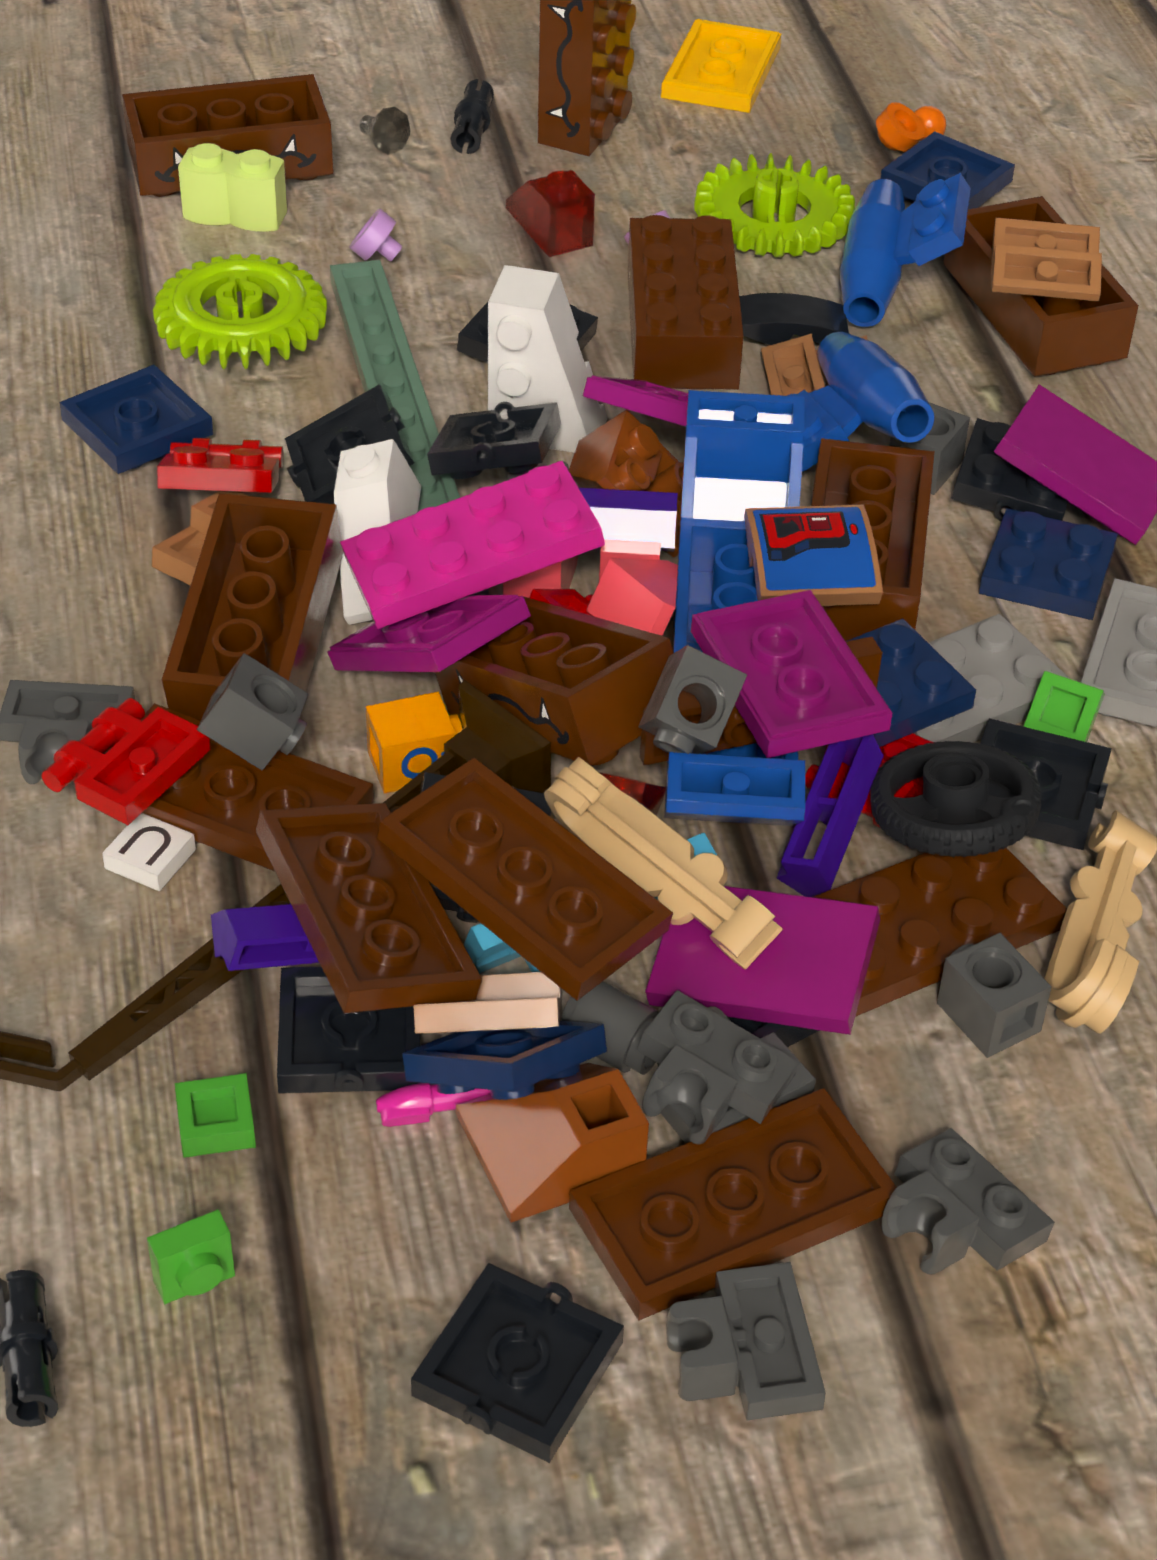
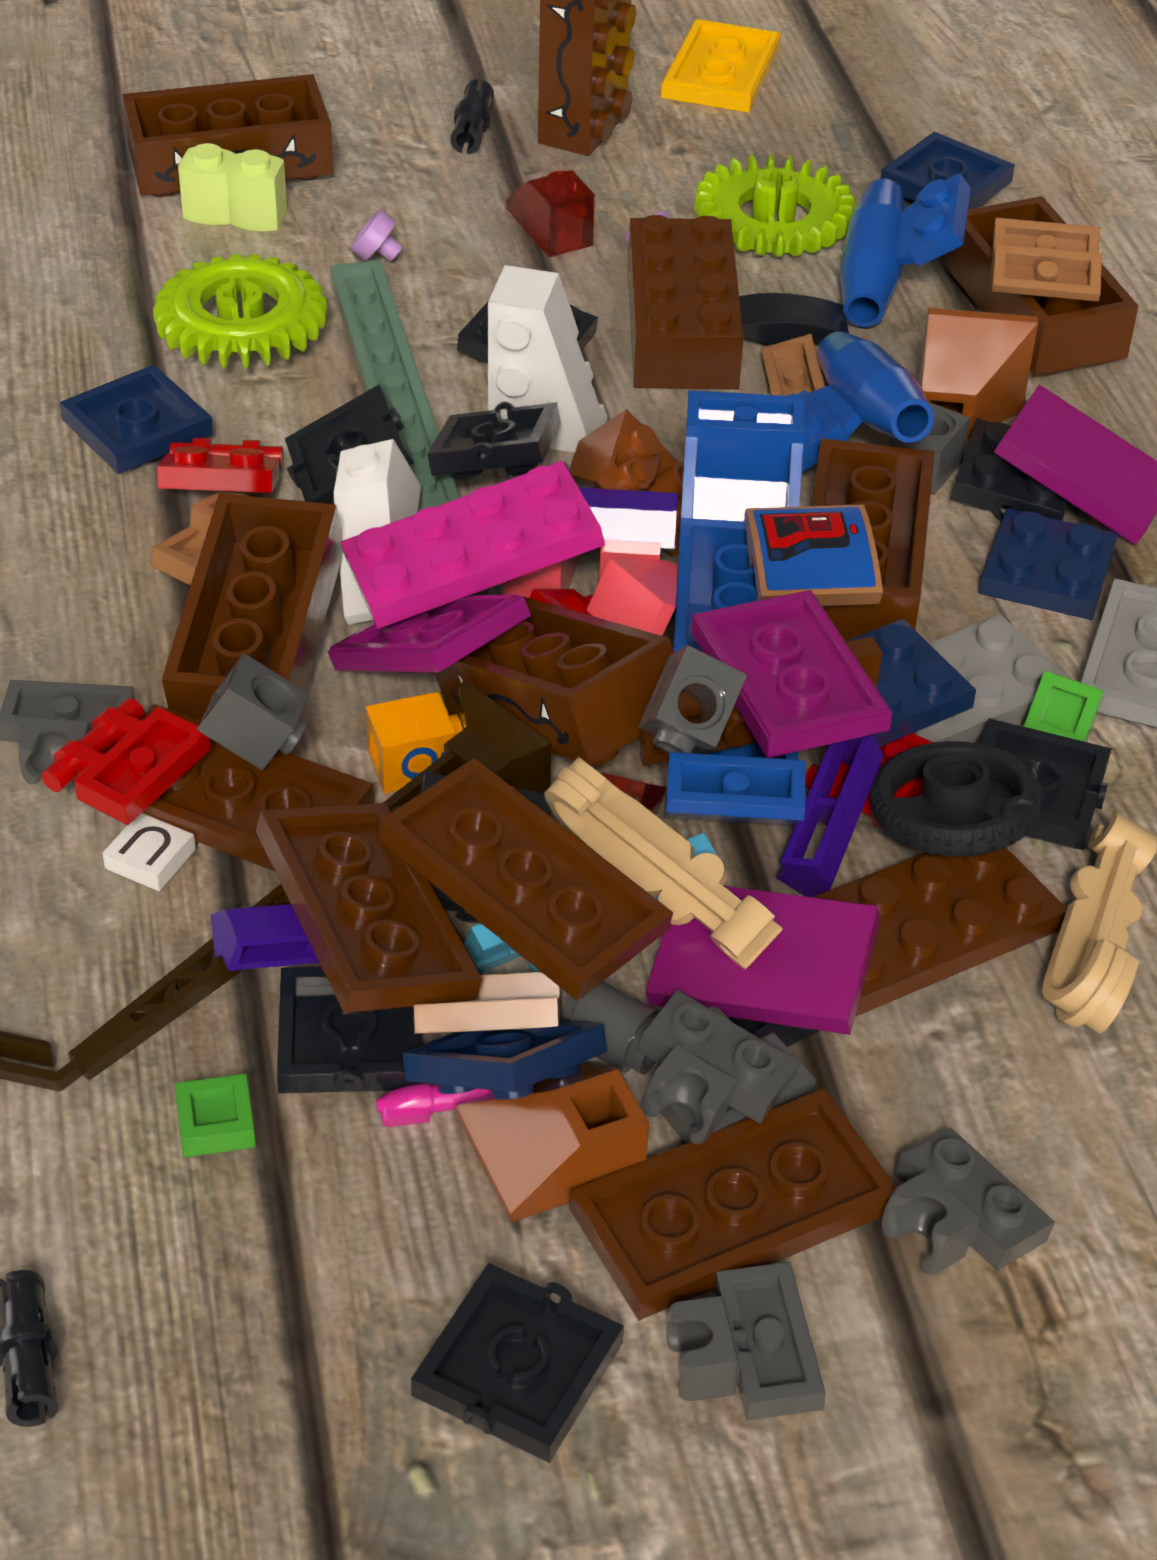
bright green plate [147,1209,235,1305] -> none
clear smoke rock [360,107,411,155] -> none
magenta tile [583,375,688,426] -> none
orange plate [876,102,946,152] -> none
dark grey brick [937,933,1052,1058] -> none
none -> slope [918,308,1038,439]

